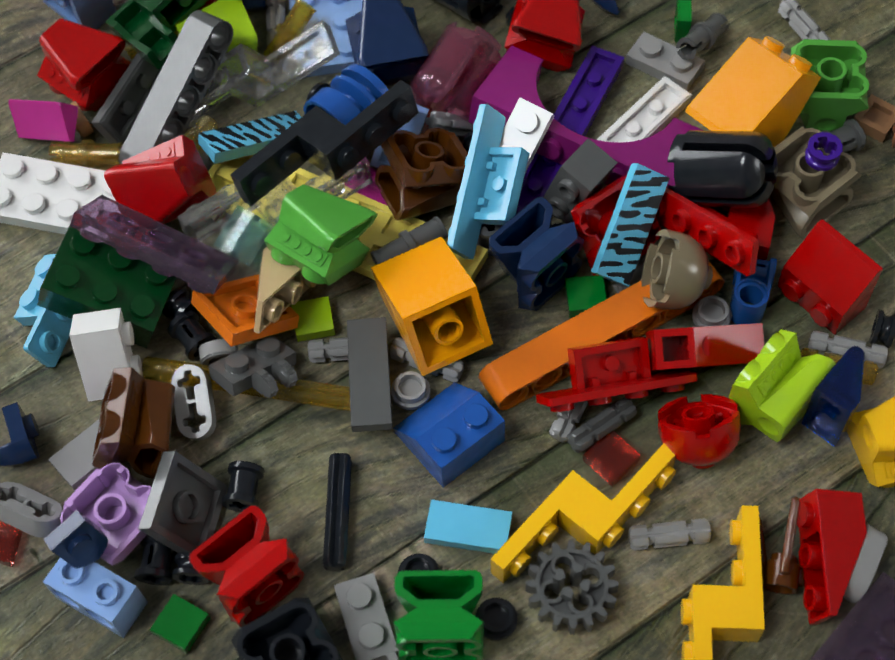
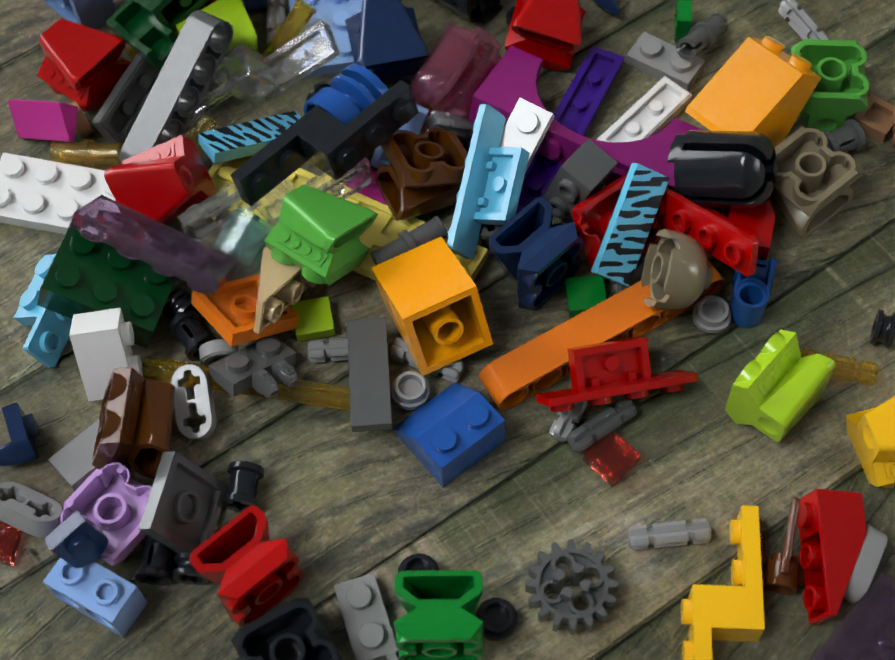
green tile [149,594,211,654] -> none
black axle [323,453,352,571] -> none
medium azure tile [424,499,512,554] -> none
yellow bracket [490,443,676,584] -> none
red slope [645,323,764,370] -> none
red cylinder [658,394,741,469] -> none
red slope [777,219,883,335] -> none
clear blue tile [801,346,864,447] -> none
dark purple bush [805,132,843,171] -> none
light grey axle [808,331,888,369] -> none

